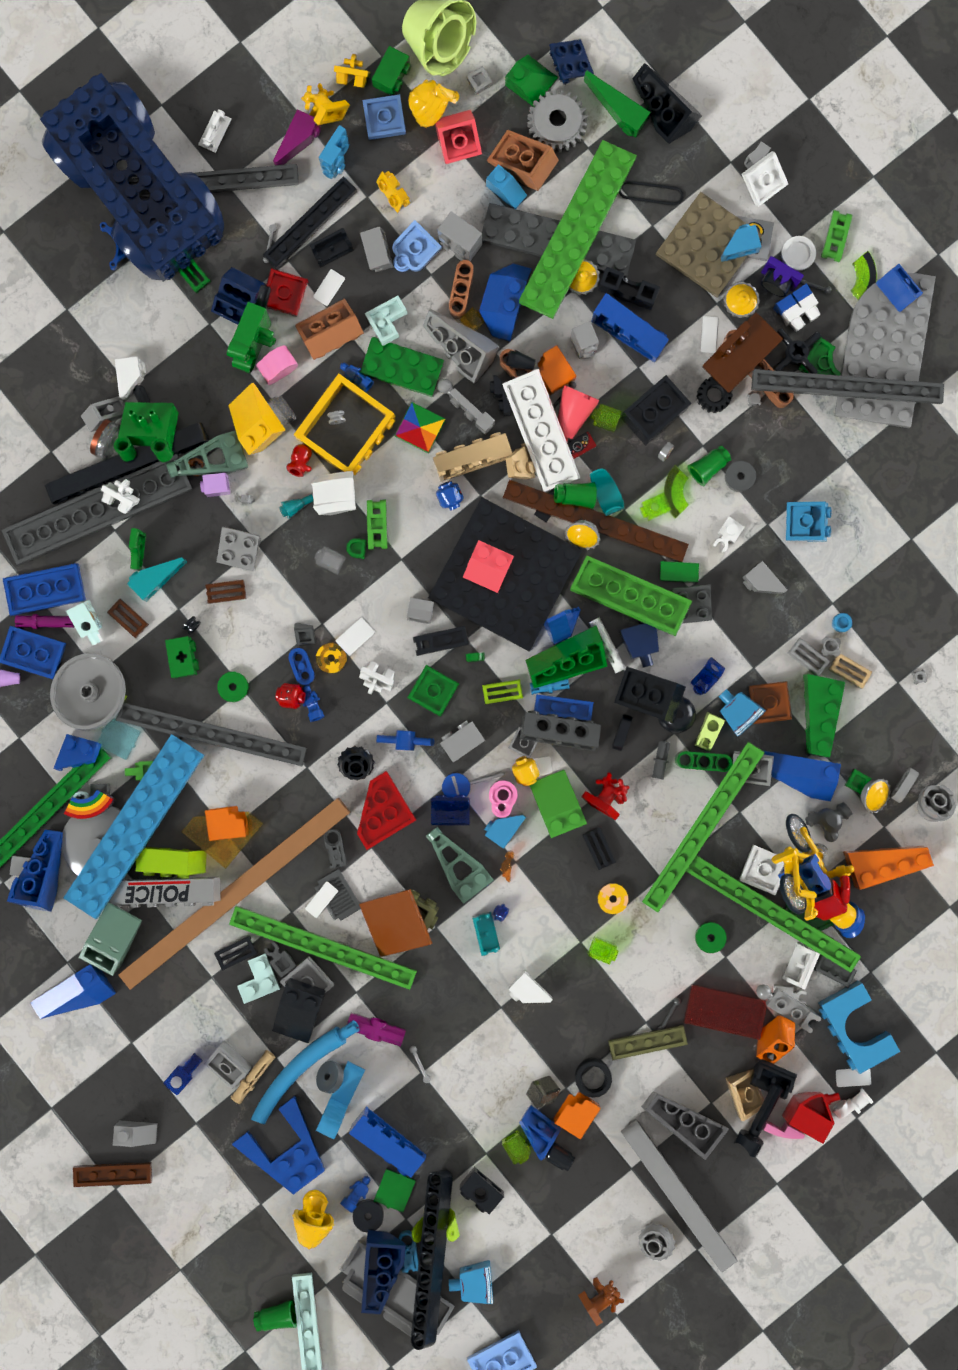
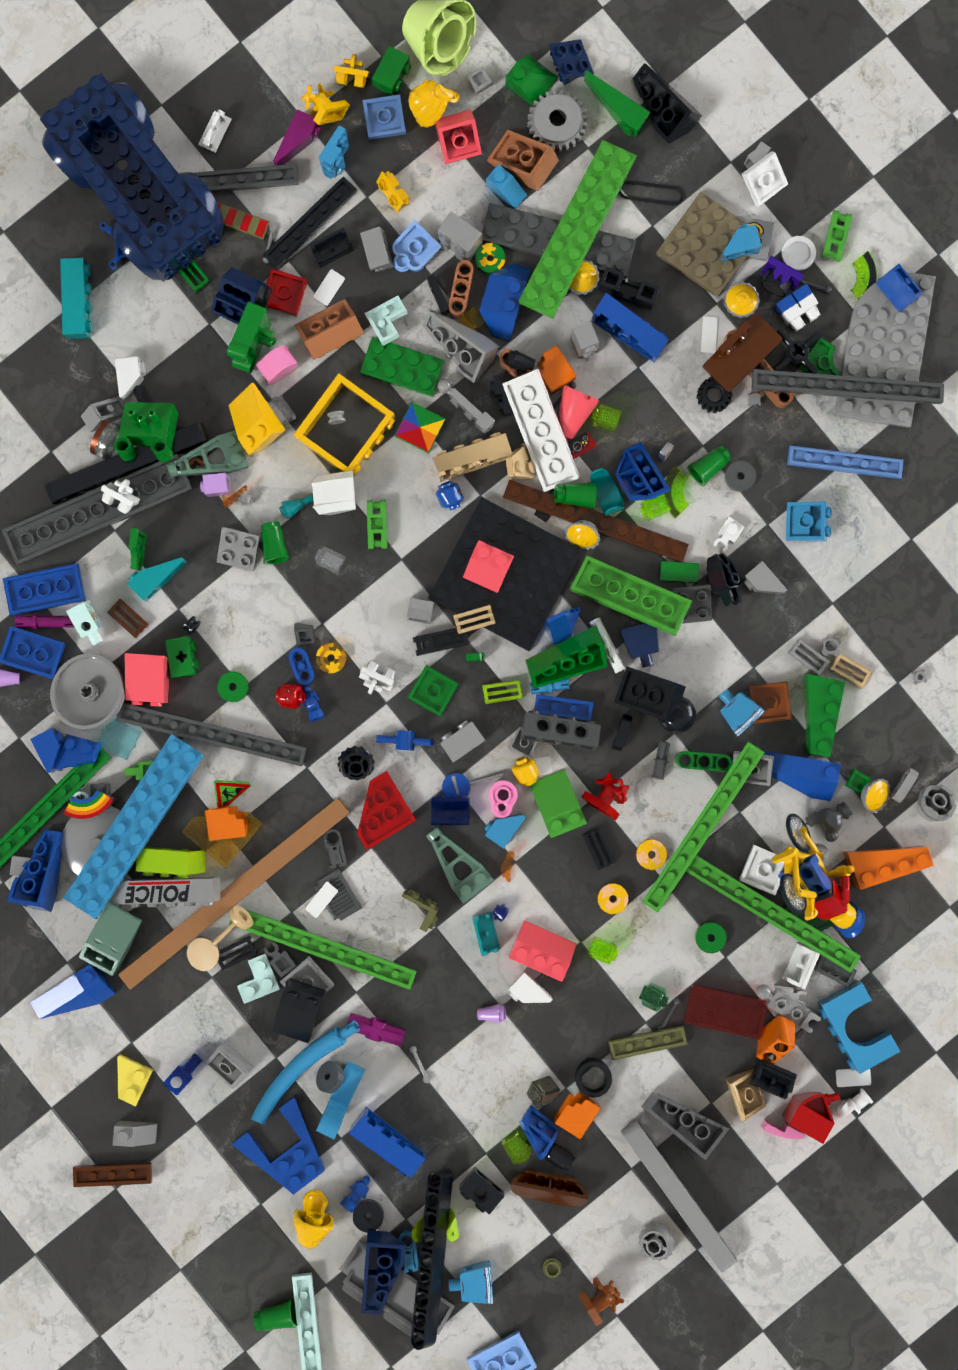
reddish brown tile [205,580,247,604] -> none
tan pin [231,1050,276,1104] -> none
red animal [286,444,312,477] -> none
white sticker [335,617,376,656] -> none
blue piece [340,363,374,393] -> none
green tile [346,538,367,559] -> none
dark orange piece [359,889,432,957] -> none
green piece [374,1168,416,1212] -> none
black piece [620,375,692,446] -> none
clear blue bracket [691,657,725,695] -> none
yellowish green leg [695,712,725,751] -> none
black piece [734,1083,783,1157] -> none
dark azure tile [832,613,852,633] -> none
none -> blue slope [30,728,64,773]
none -> teal brick [60,258,93,339]
none -> light yellow wing [117,1054,153,1106]
none -> coral slope [125,653,170,707]
none -> tan piece [187,905,253,971]
none -> piece [214,780,251,808]
none -> tile [217,202,270,241]
none -> clear orange piece [221,485,247,508]
none -> green plant [261,522,290,565]
none -> black tile [427,274,450,316]
none -> tan tile [453,605,496,634]
none -> green piece [475,243,505,275]
none -> lavender cone [477,1004,506,1023]
none -> coral slope [509,920,577,982]
none -> reddish brown brick [511,1170,588,1207]
none -> olive plate [542,1258,562,1278]
none -> blue wedge [615,442,670,501]
none -> yellow piece [636,839,667,870]
none -> clear green head [639,983,669,1012]
none -> black hinge [706,553,742,606]
none -> medium blue tile [787,445,904,479]

